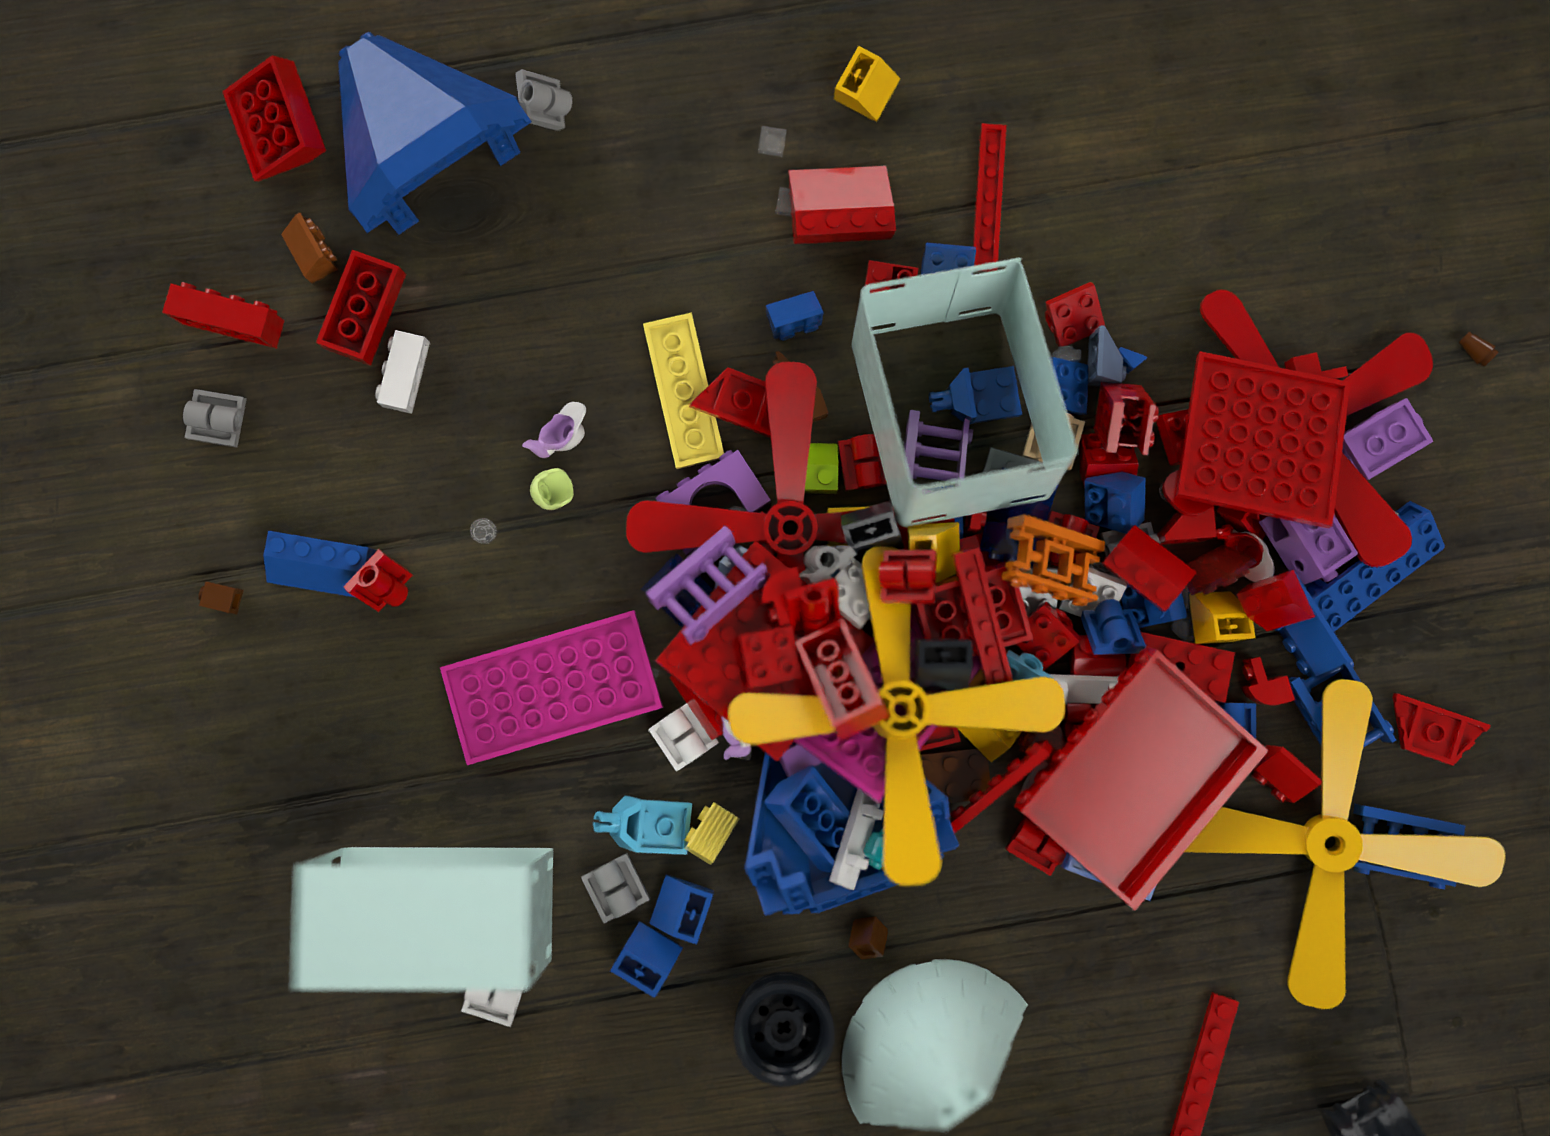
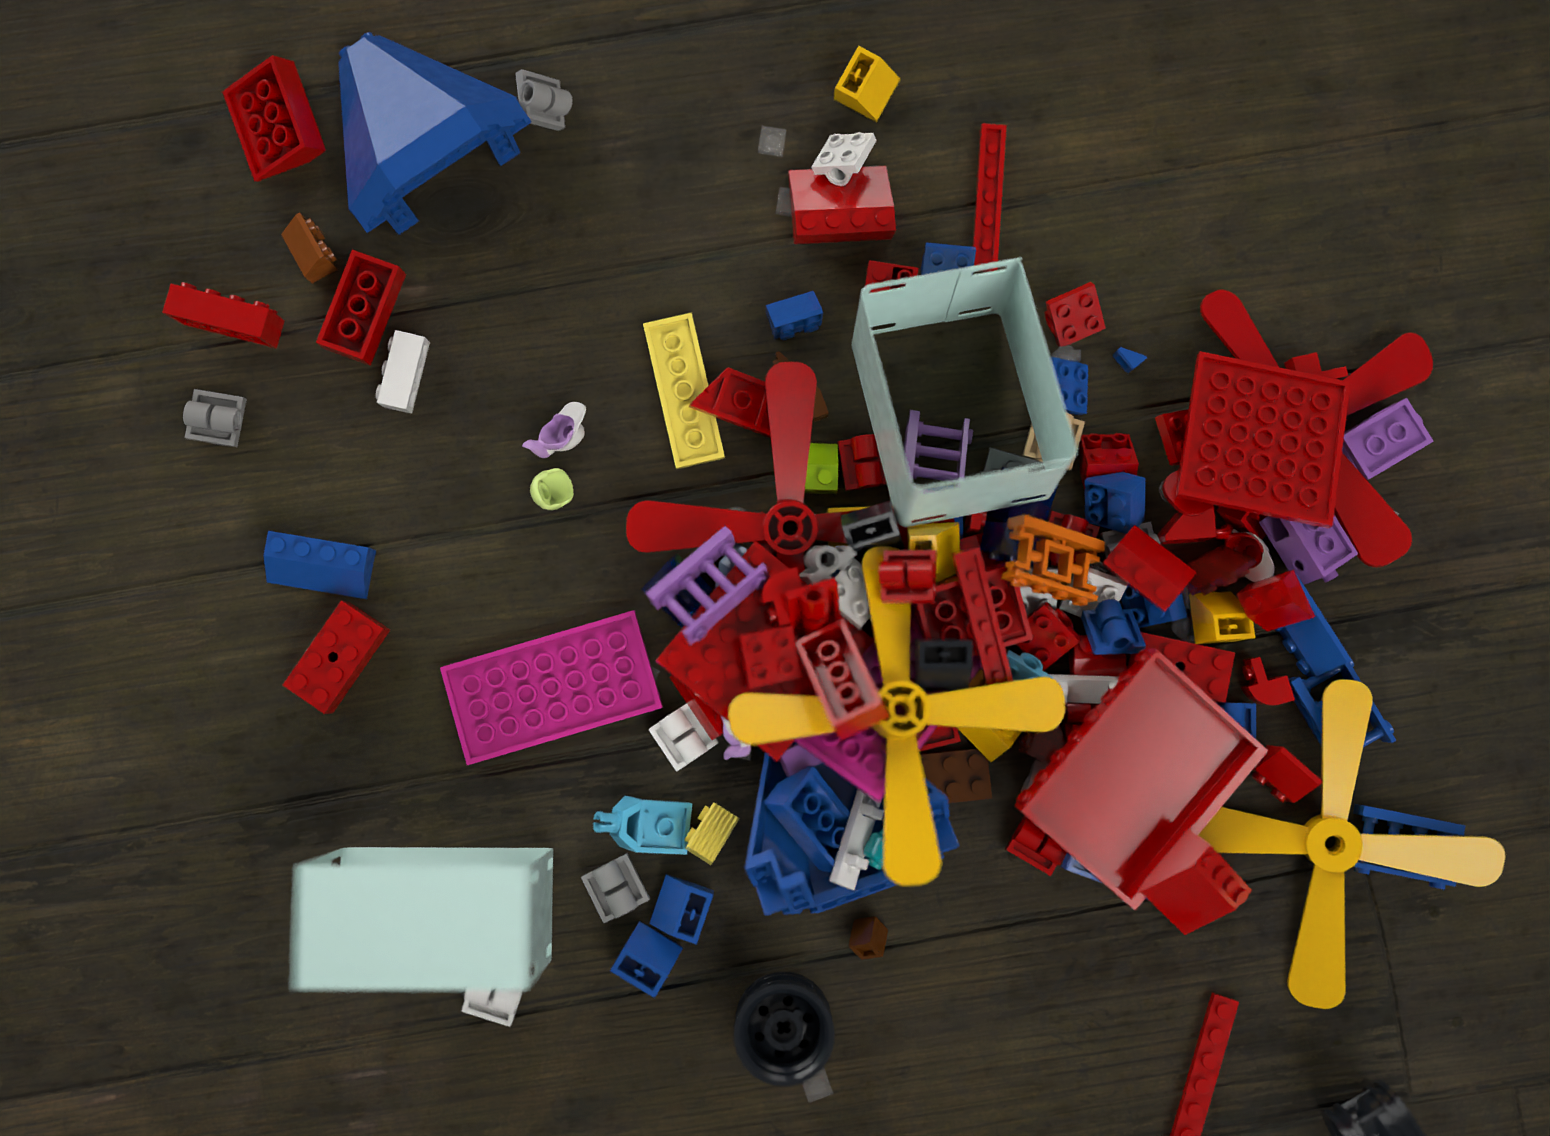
reddish brown brick [199,581,244,614] -> none
red plate [344,549,413,612] -> none
clear tile [470,518,497,544] -> none
medium lavender arch [655,450,771,557] -> none
light aqua cone [842,959,1028,1129] -> none
blue plate [929,366,1022,424] -> none
red plate [949,740,1053,833] -> none
sand blue slope [1088,326,1126,386] -> none
red torso [1094,382,1159,455] -> none
blue bracket [1304,501,1445,632] -> none
red wing [1392,693,1491,766] -> none
reddish brown cone [1459,331,1499,367] -> none
none -> red brick [283,600,390,714]
none -> clear plate [802,1067,833,1103]
none -> white plate [812,132,876,186]
none -> red slope [1137,829,1252,935]

